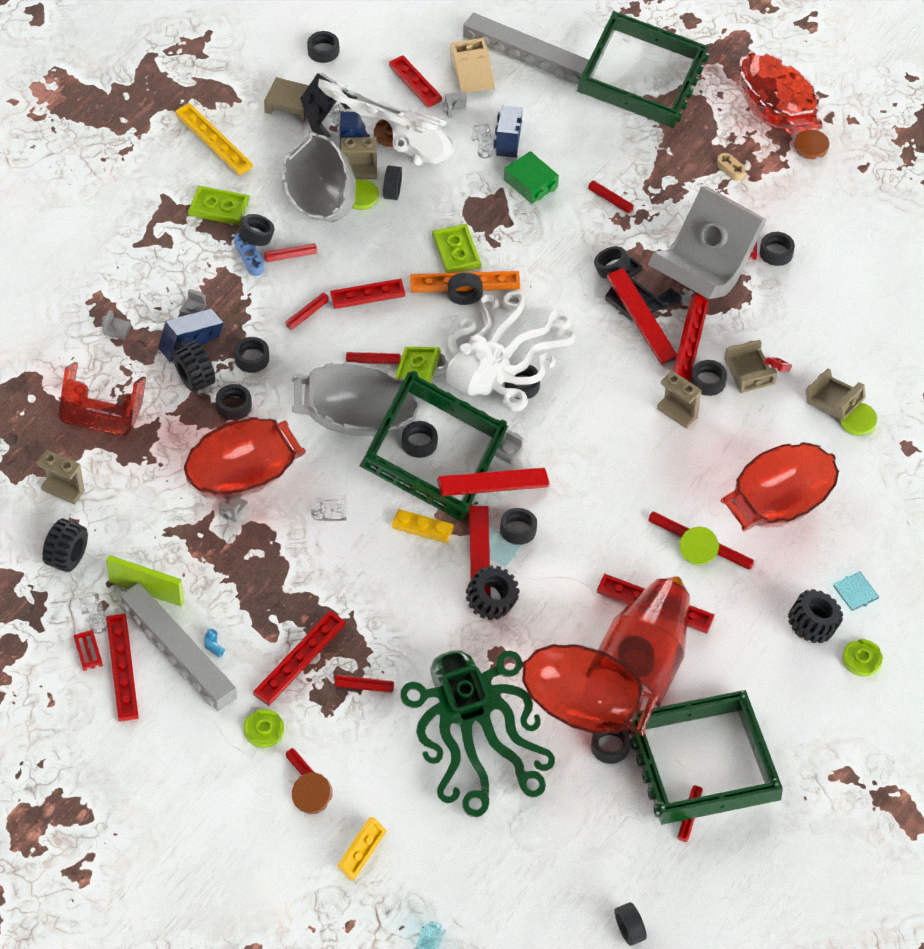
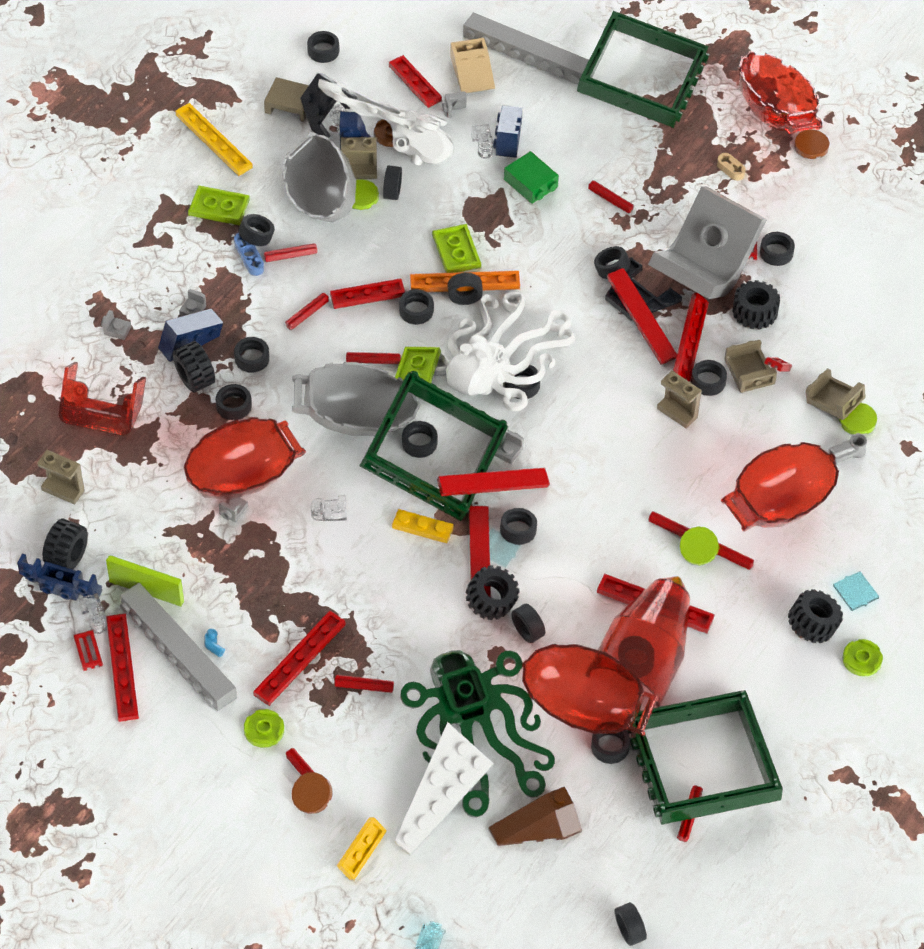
none -> dark blue bracket [17,553,103,601]
none -> white wing [394,722,493,856]
none -> black tyre [399,289,434,325]
none -> reddish brown wedge [489,786,582,846]
none -> black tyre [511,604,546,643]
none -> black tyre [732,280,780,330]
none -> light grey piece [829,433,867,464]

